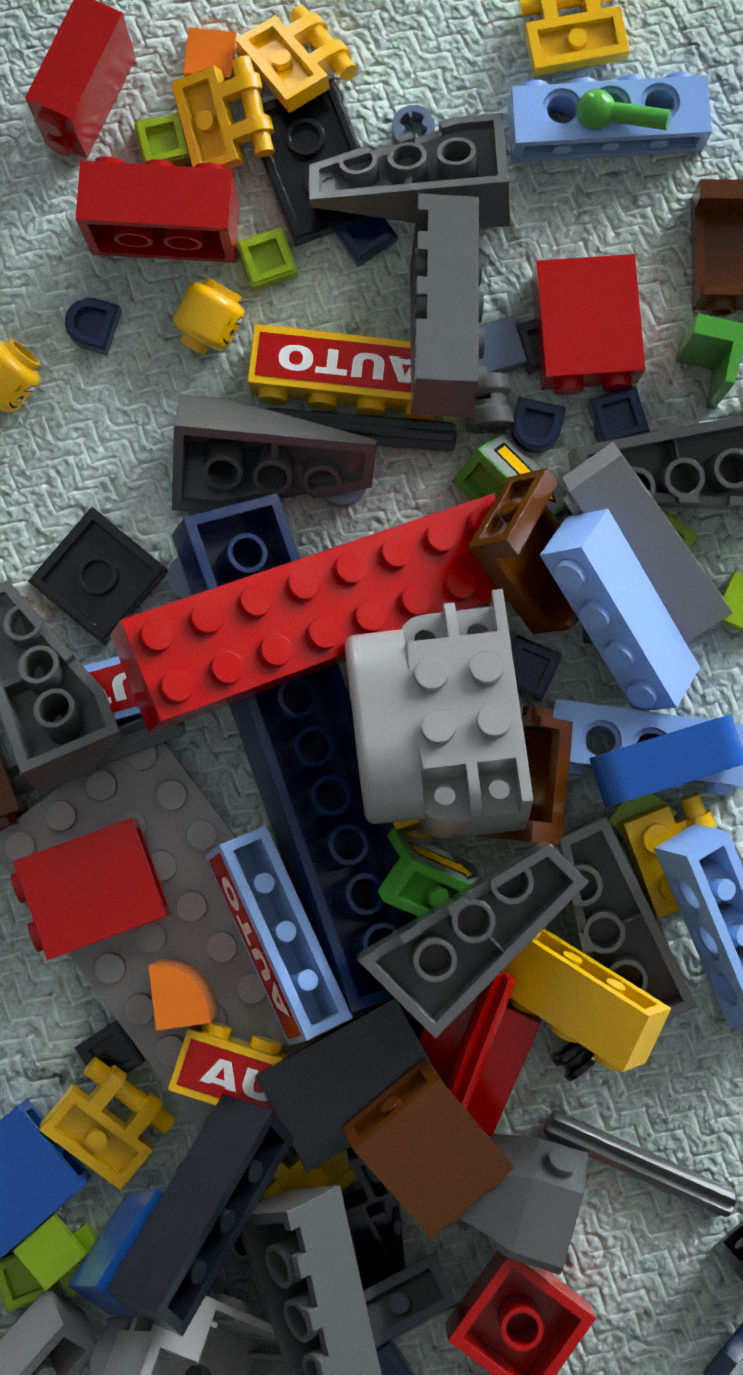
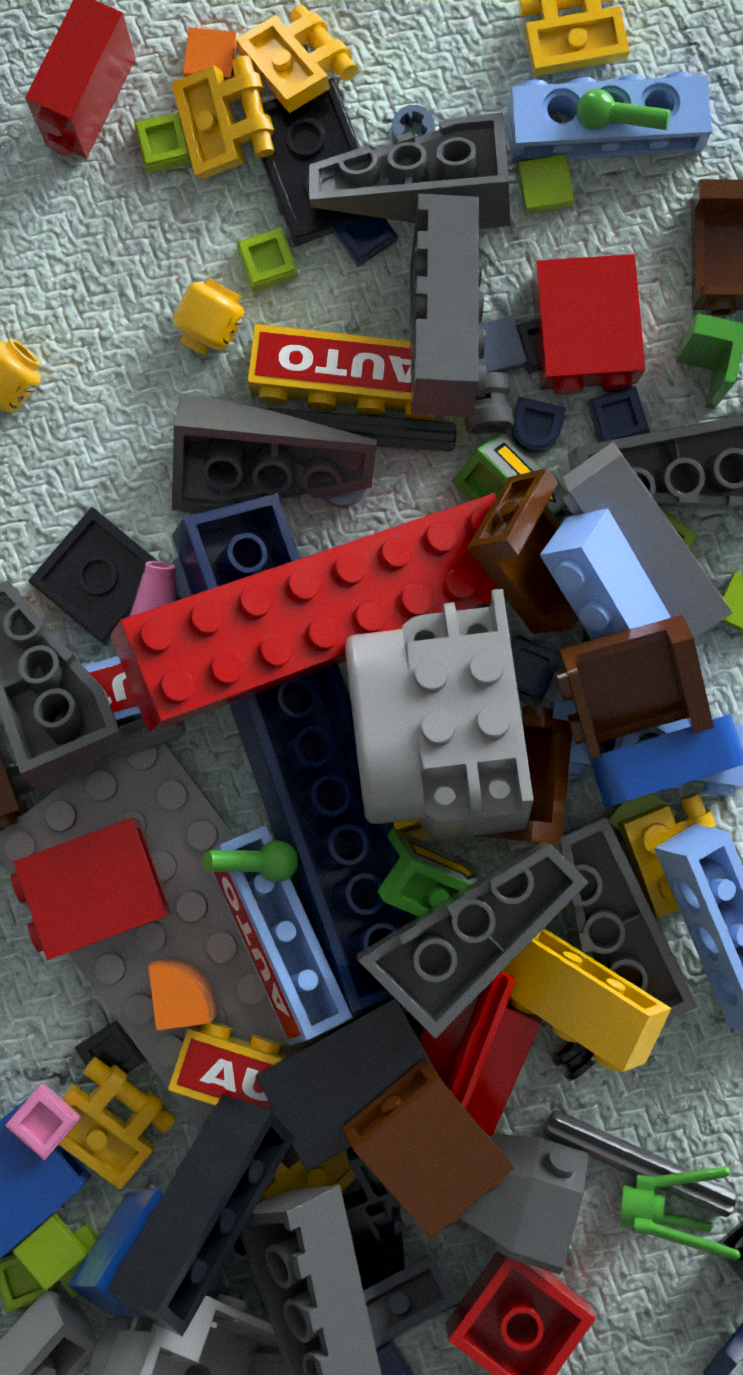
dark blue tile [65,298,122,356] -> none
red brick [75,156,240,263] -> none
none -> bright pink tile [5,1083,82,1160]
none -> bright pink cone [129,561,177,617]
none -> bright green bar [202,840,298,882]
none -> lime tile [517,154,574,214]
none -> reddish brown panel [555,615,714,760]
none -> bright green plant [621,1167,741,1260]

